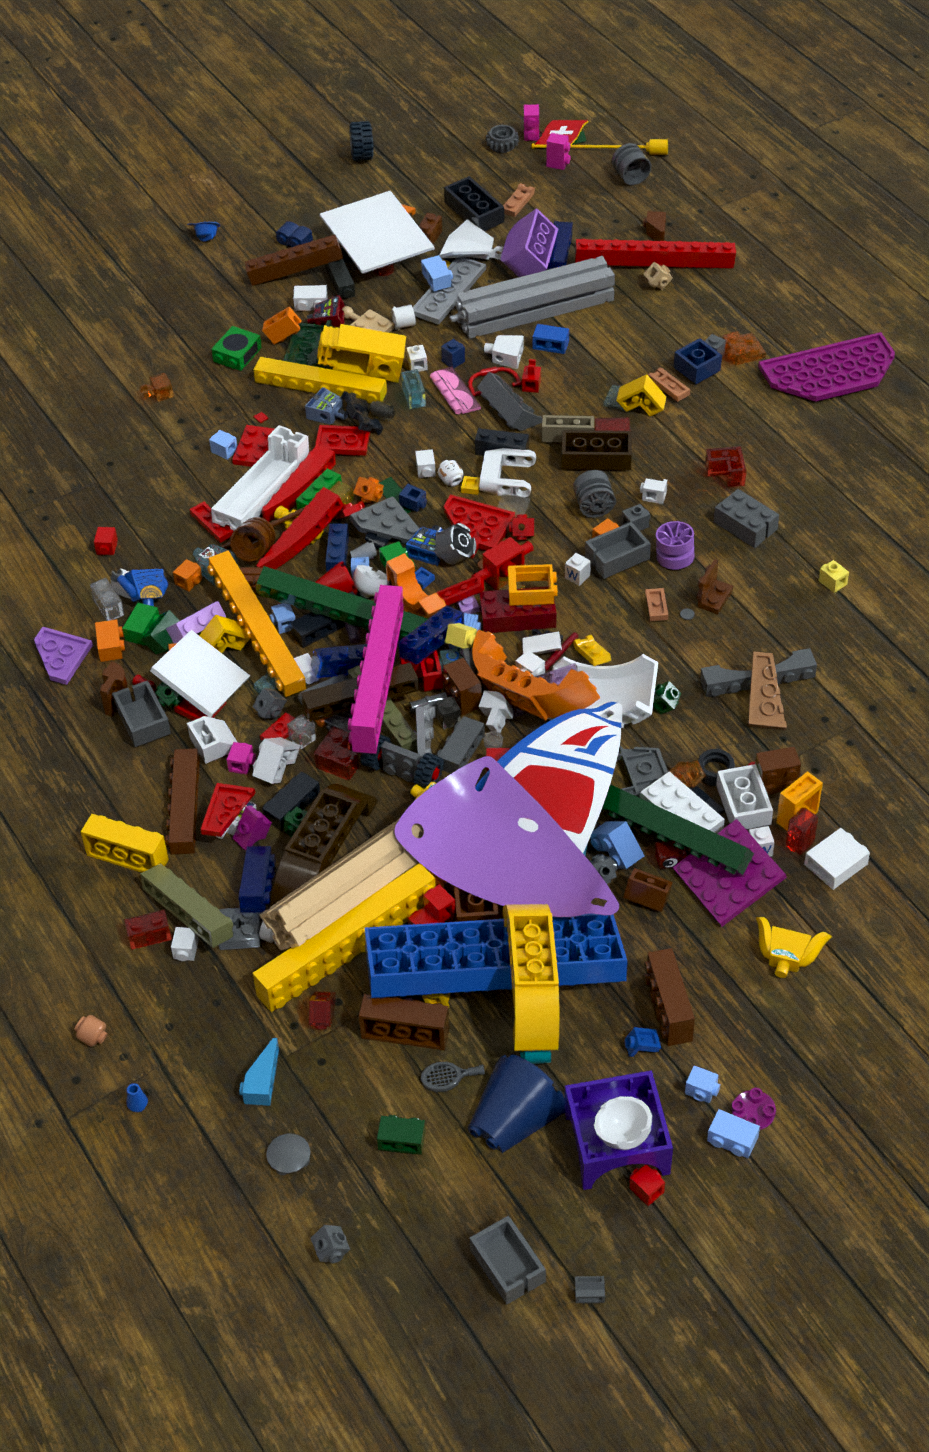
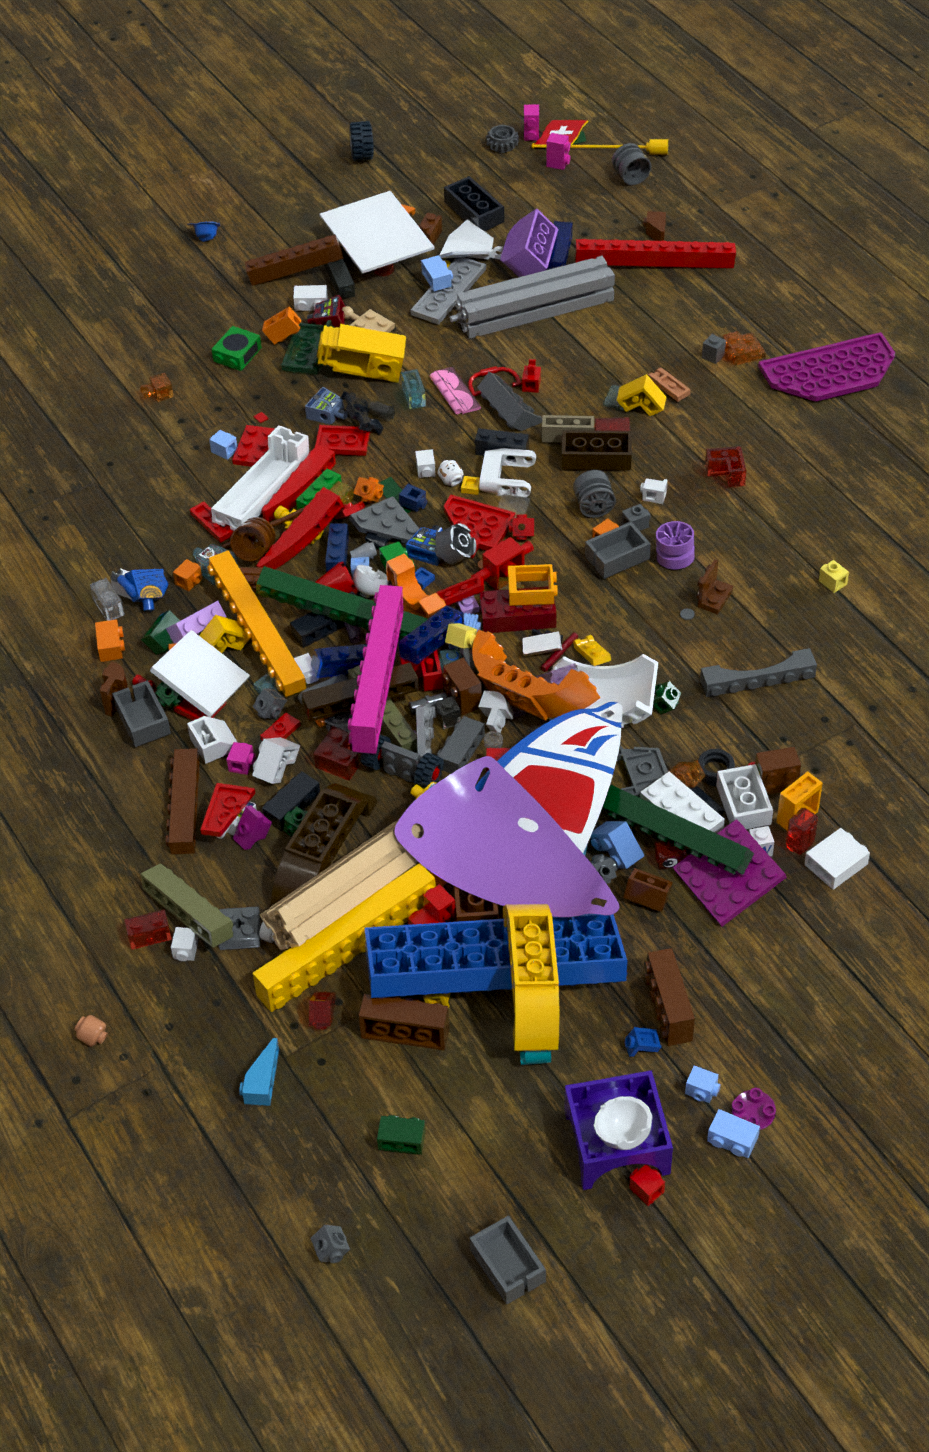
medium lavender plate [34,627,93,685] -> none
yellow brick [81,814,169,873] -> none
red brick [94,527,118,555] -> none
green brick [122,603,159,646] -> none
blue cone [126,1083,148,1112] -> none
clear blue brick [239,846,276,913] -> none
yellow brick [253,357,387,405] -> none
dark grey dish [266,1133,311,1175] -> none
light blue brick [269,603,295,634] -> none
dark blue brick [276,221,313,247] -> none
clear brick [287,714,316,749] -> none
white piece [391,305,416,330] -> none
white brick [407,345,428,373] -> none
dark grey piece [421,1062,485,1092] -> none
dark blue brick [441,339,465,368] -> none
dark blue cone [468,1054,565,1153] -> none
white torso [484,335,524,369] -> none
nougat plate [503,183,535,217] -> none
white brick [515,650,545,678] -> none
blue brick [533,324,569,354] -> none
white brick [565,553,590,586] -> none
dark grey piece [575,1276,605,1303] -> none
tan brick [644,262,673,290] -> none
nougat plate [645,588,668,621] -> none
dark blue brick [674,338,722,384] -> none
dark grey piece [714,489,779,548] -> none
medium nougat wing [748,652,787,730] -> none
yellow torso [756,917,832,978] -> none

